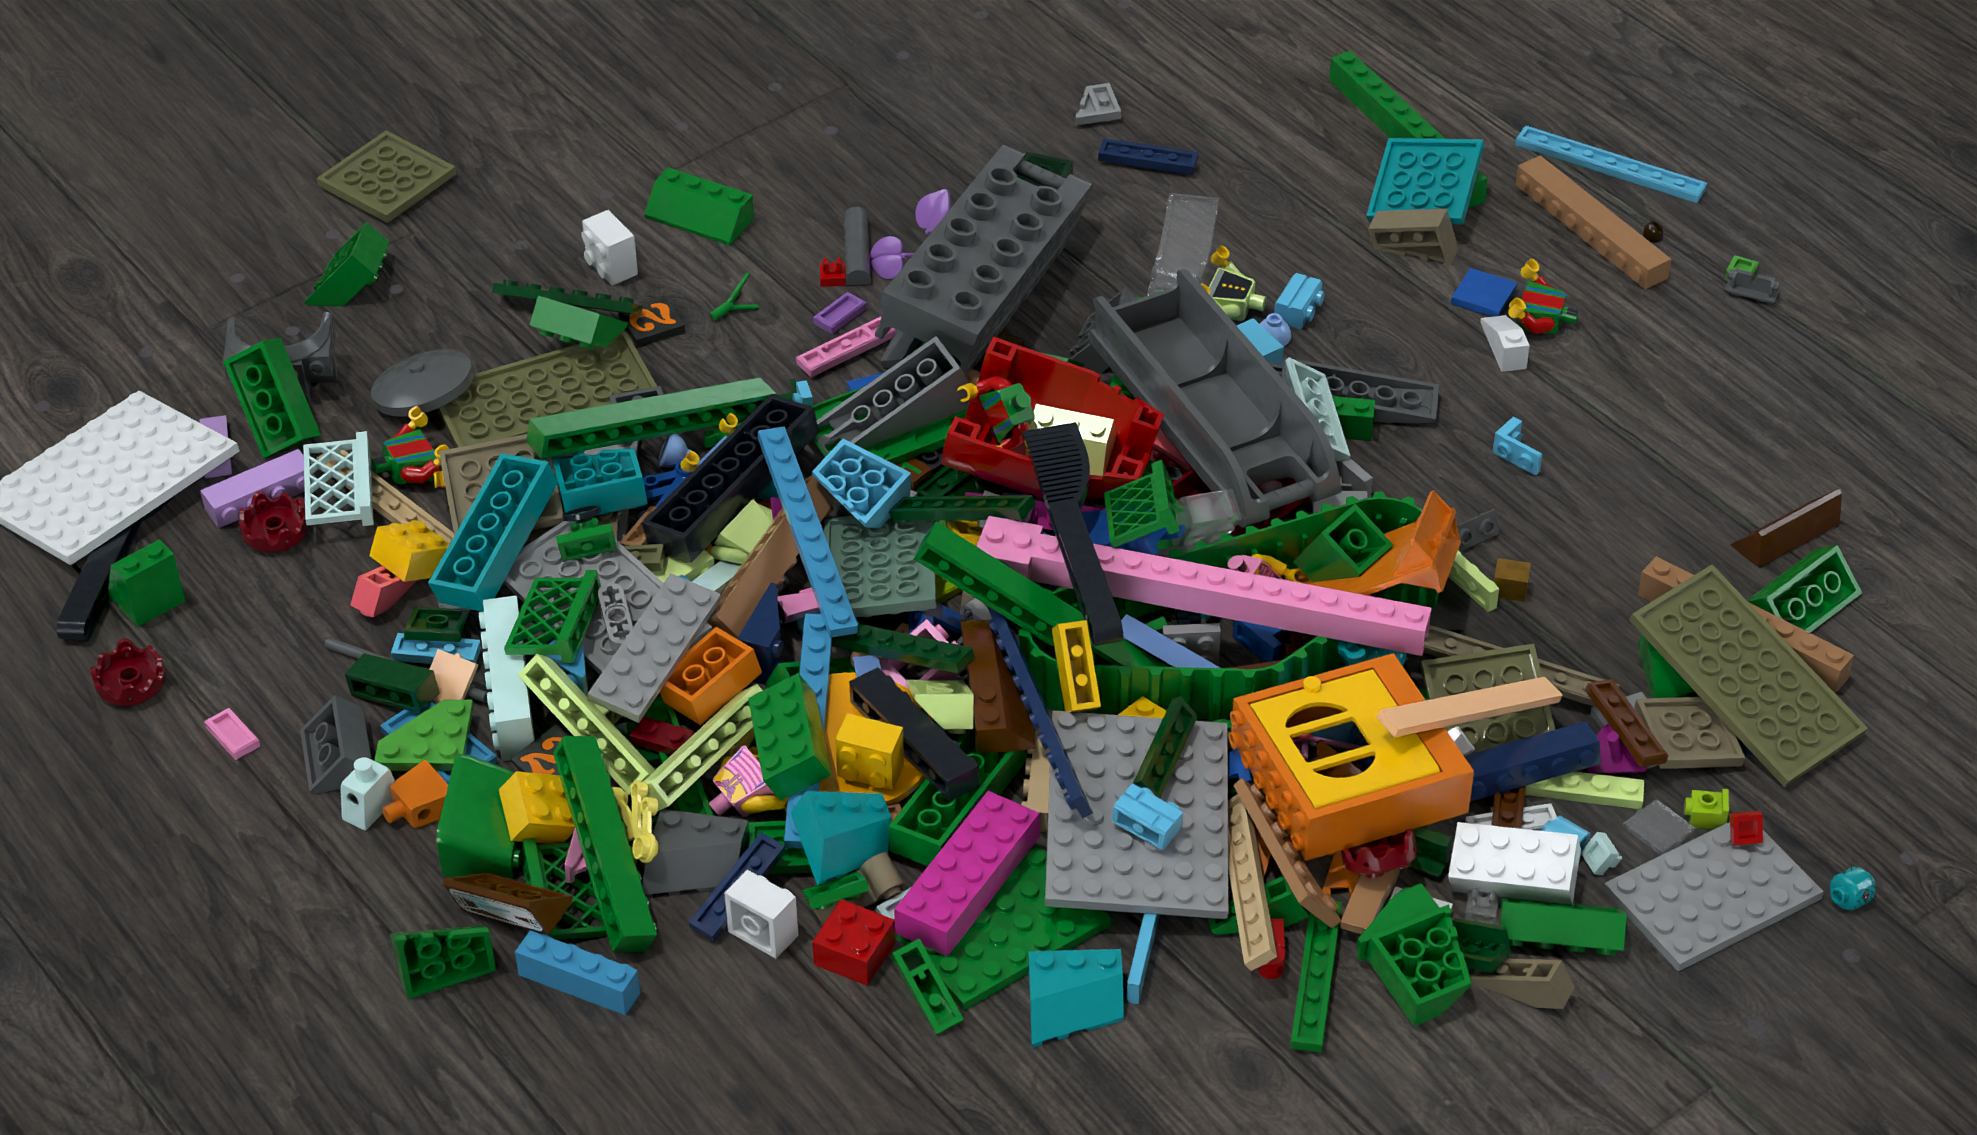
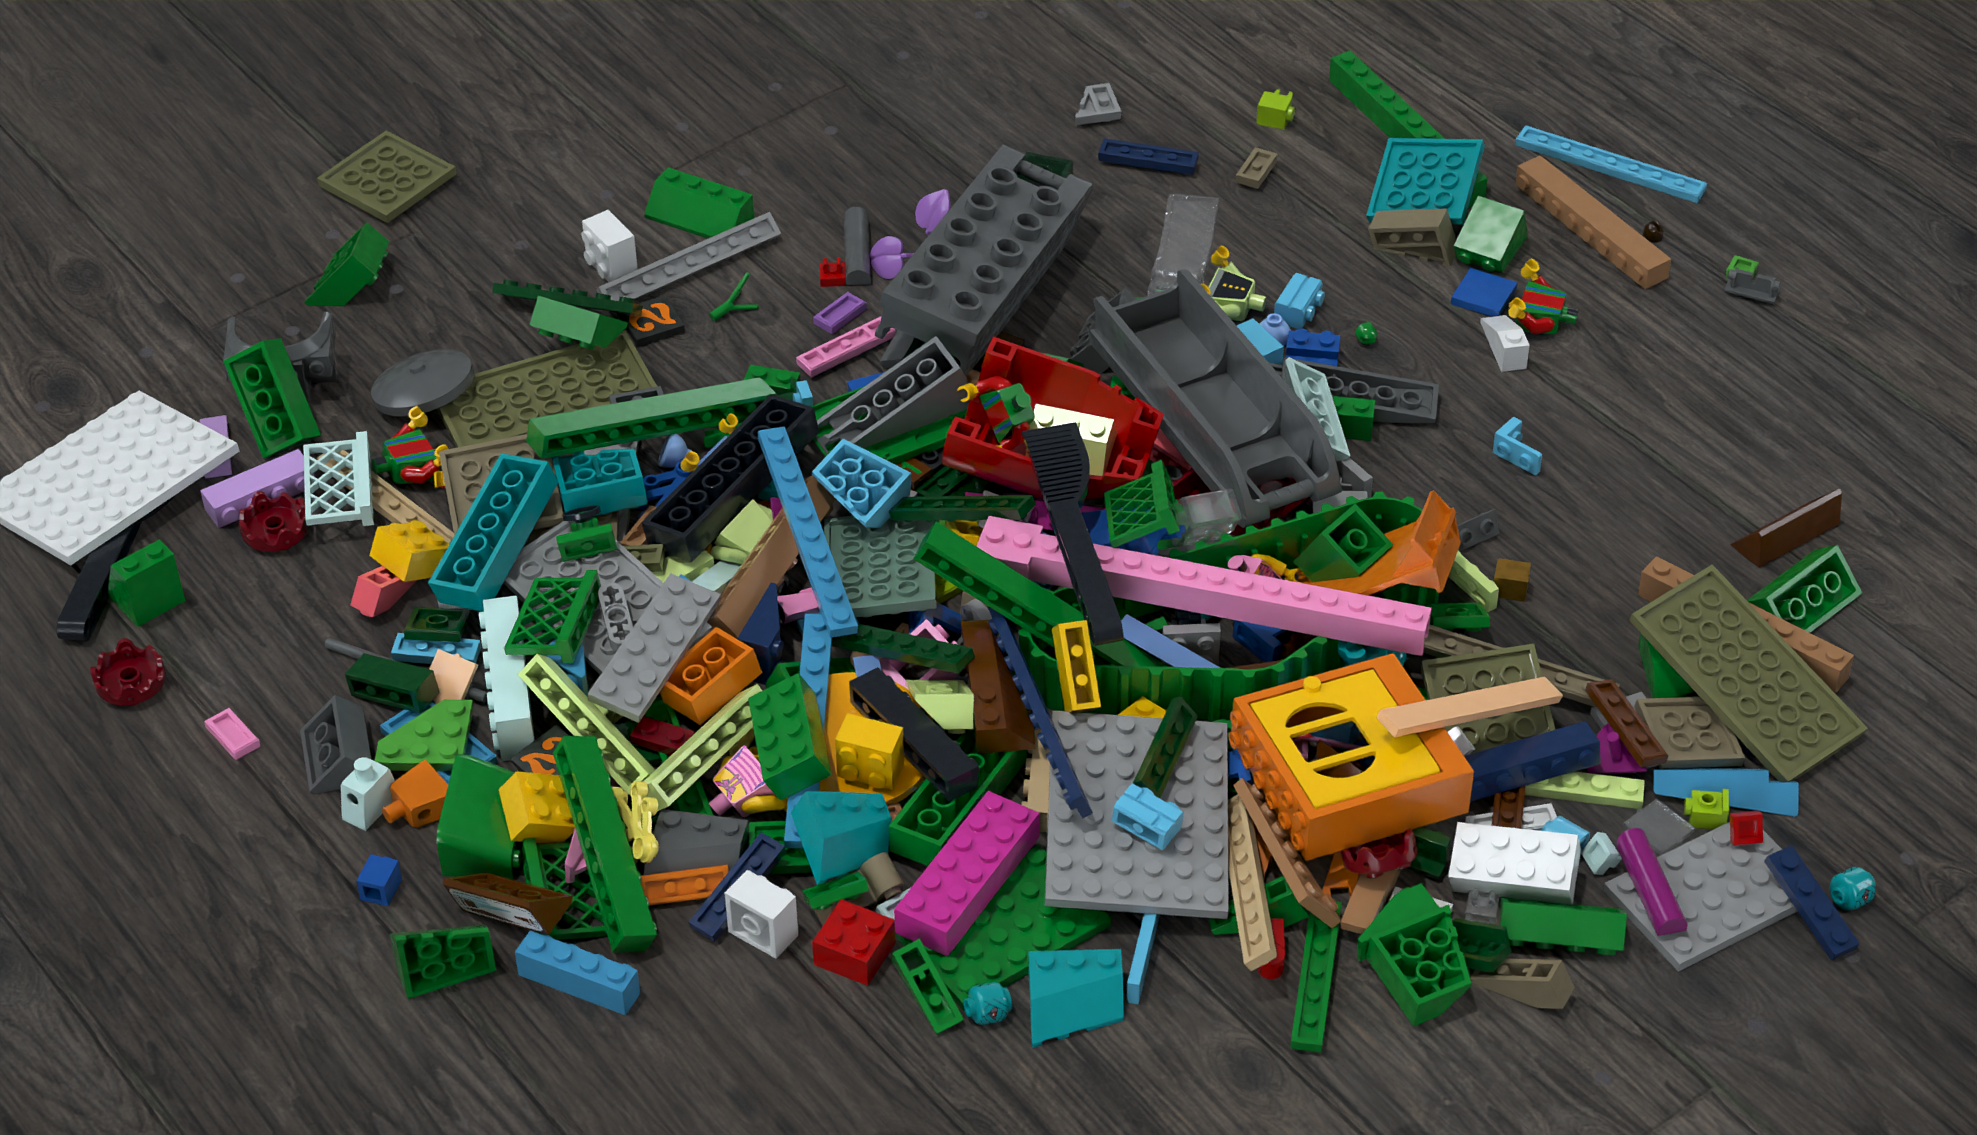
none -> blue brick [357,855,402,906]
none -> light grey plate [596,212,781,312]
none -> orange tile [641,864,729,905]
none -> green plate [744,365,801,395]
none -> teal head [964,982,1012,1025]
none -> dark tan plate [1236,147,1277,189]
none -> lime brick [1257,89,1295,130]
none -> blue plate [1286,328,1340,366]
none -> green hinge [1355,322,1378,345]
none -> green plate [1425,603,1490,632]
none -> slope [1454,196,1528,273]
none -> magenta brick [1616,828,1688,936]
none -> dark azure wedge [1654,768,1799,817]
none -> dark blue plate [1764,845,1860,960]

